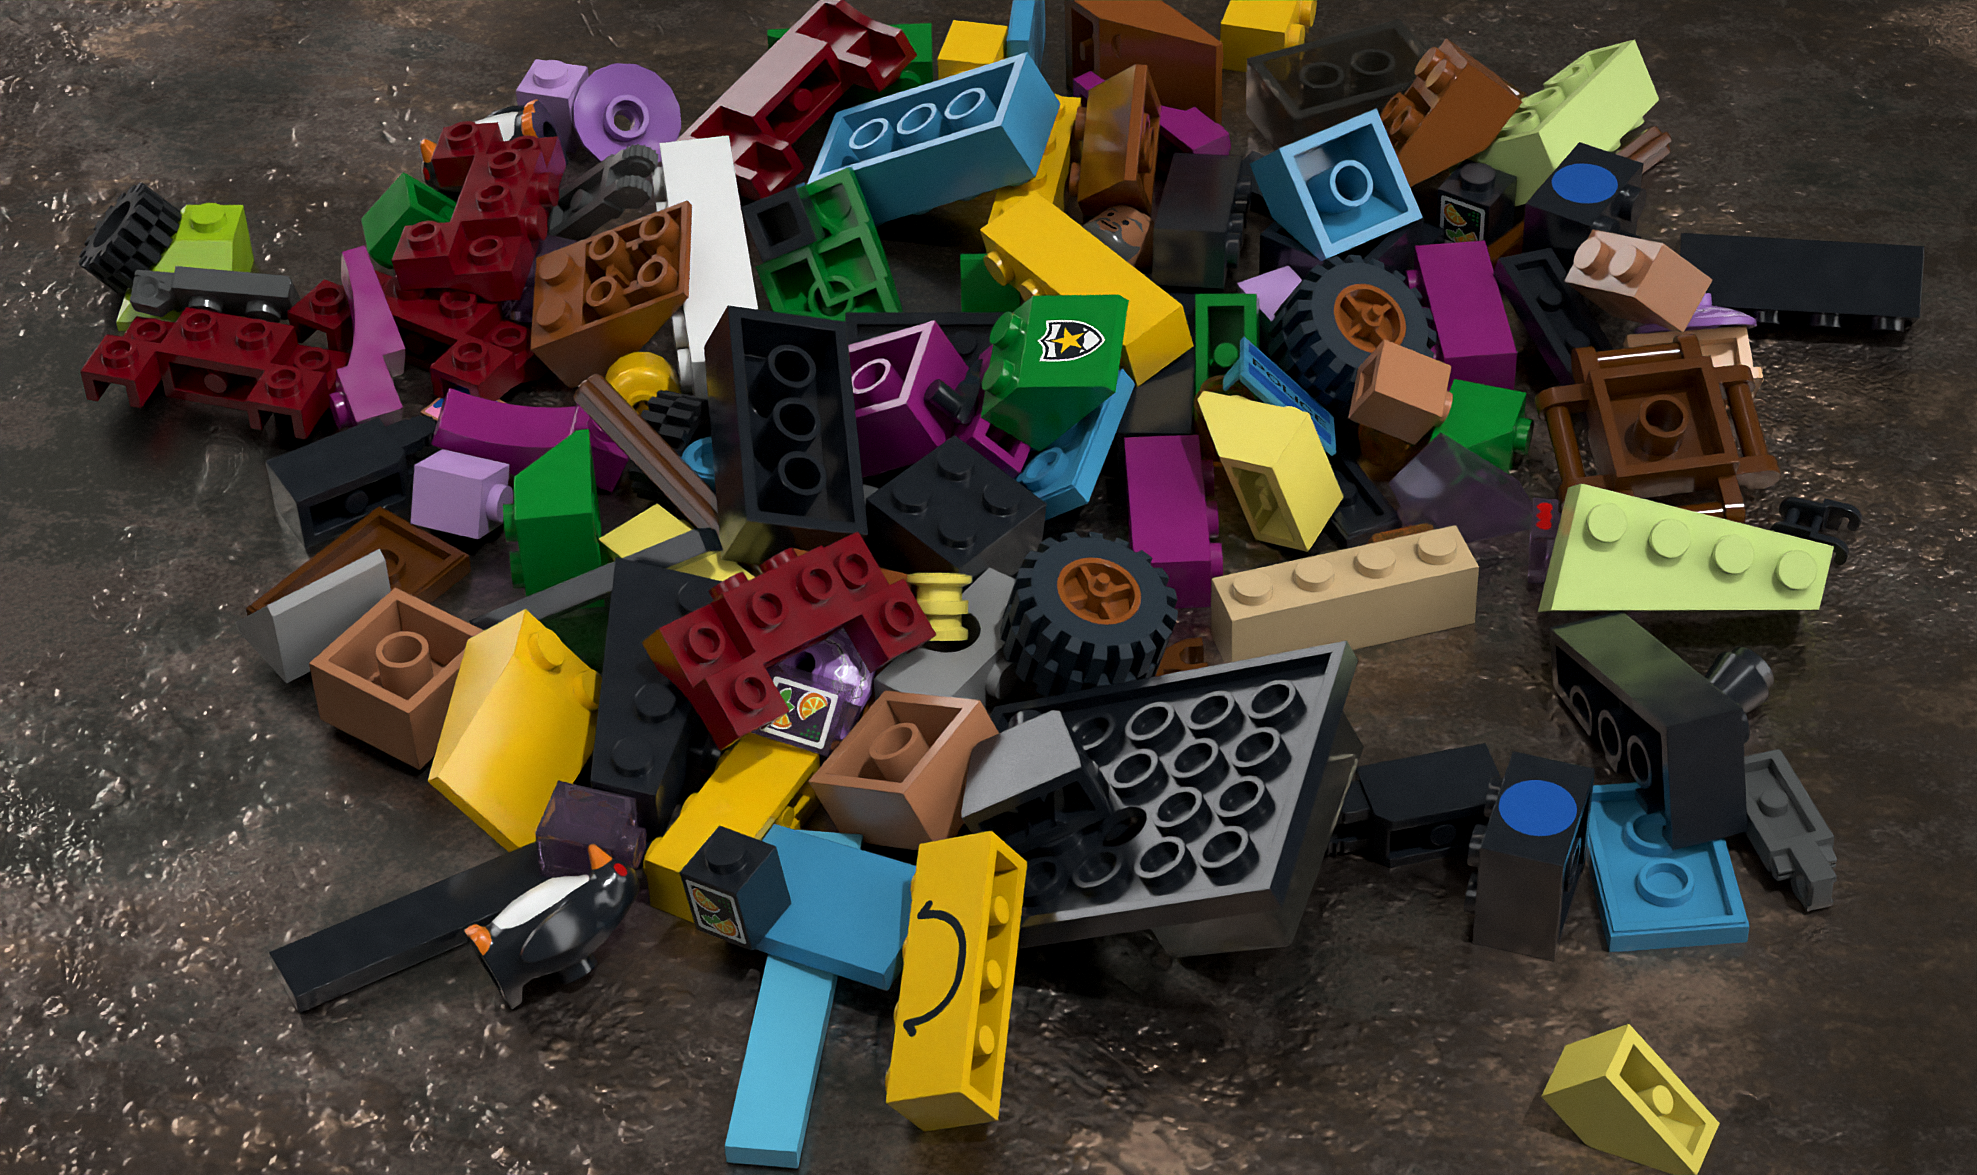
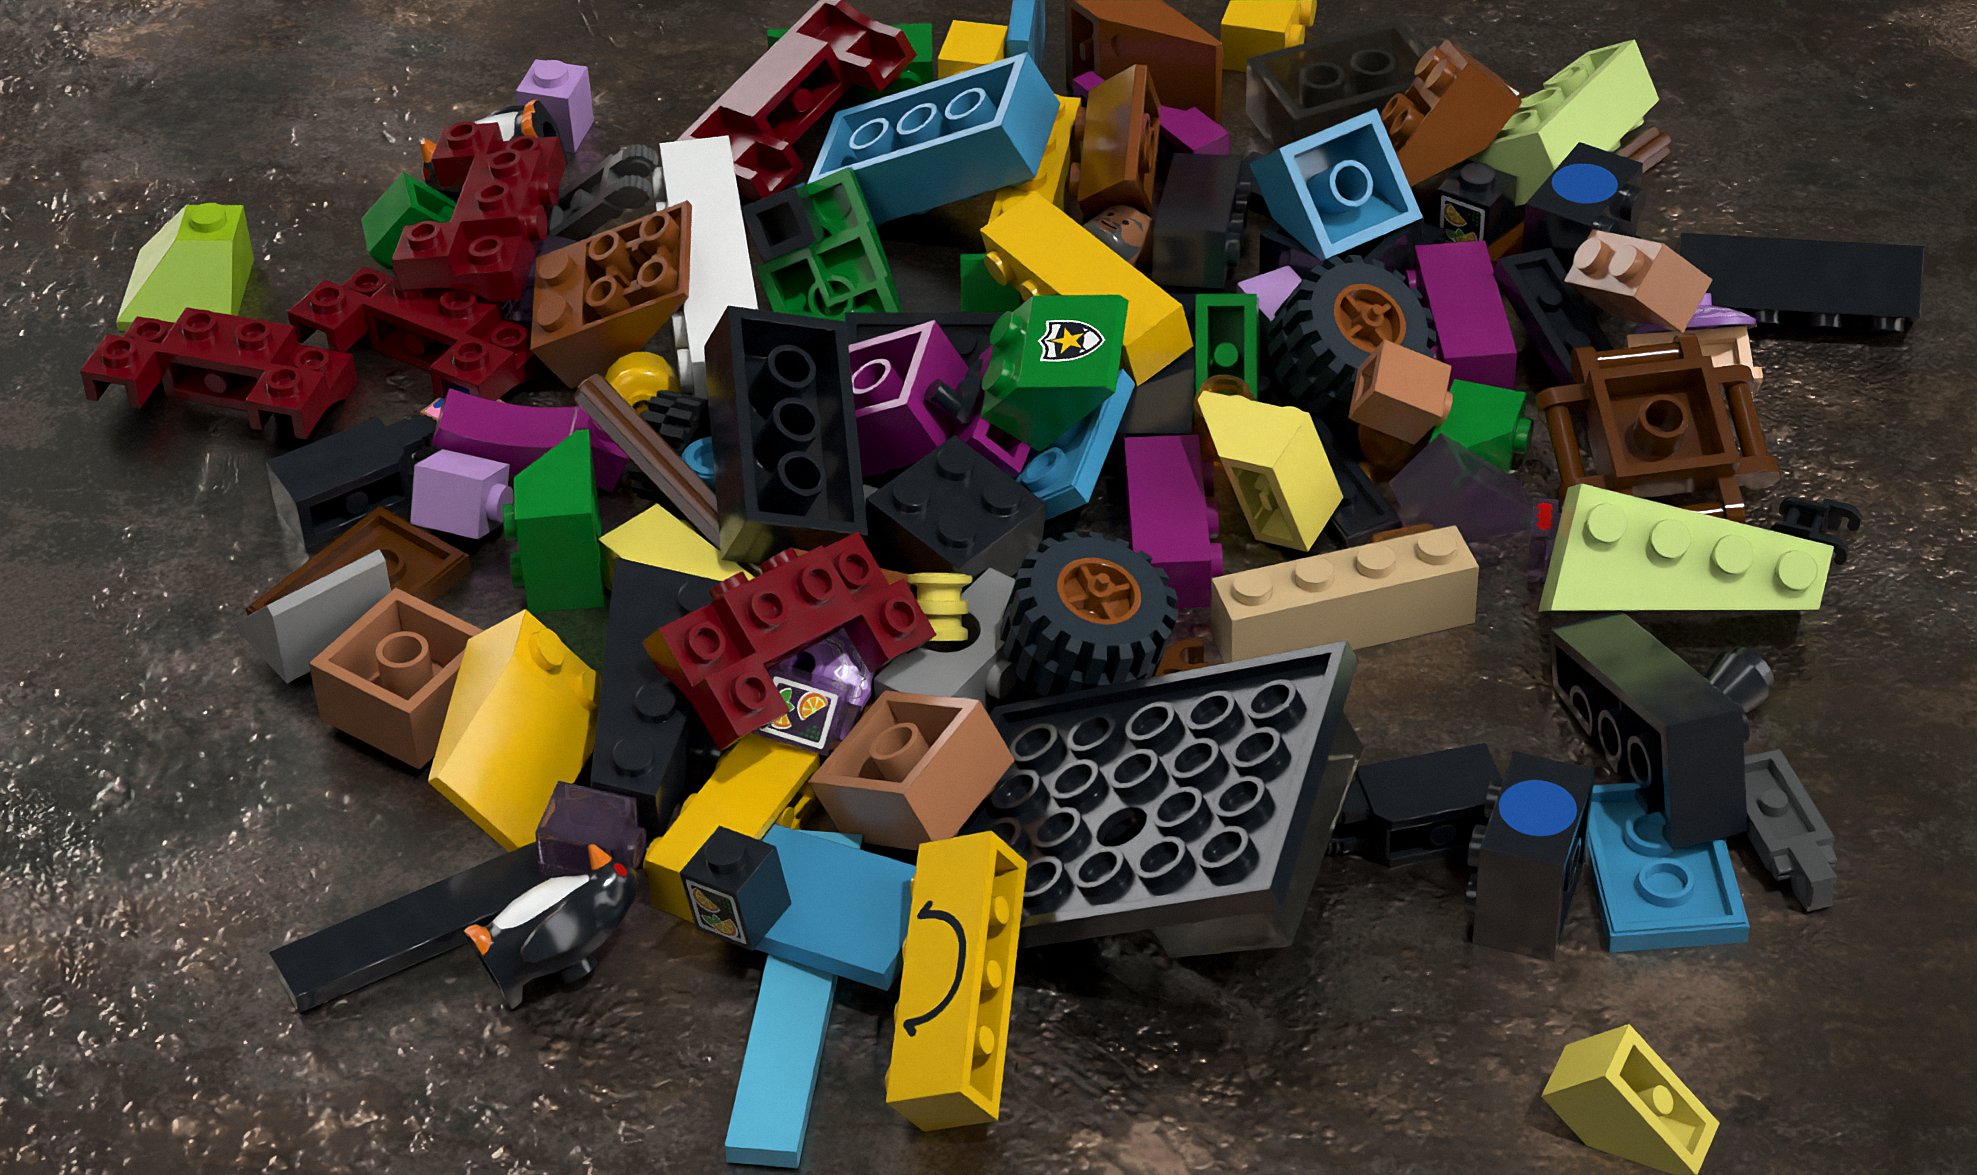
black tyre [78,183,182,294] -> none
dark grey hinge [130,266,301,323] -> none
magenta slope [328,245,406,429] -> none
black tile [469,527,723,631] -> none
medium lavender dish [572,63,681,163] -> none
black torso [961,710,1112,855] -> none
piece [1223,337,1336,456] -> none

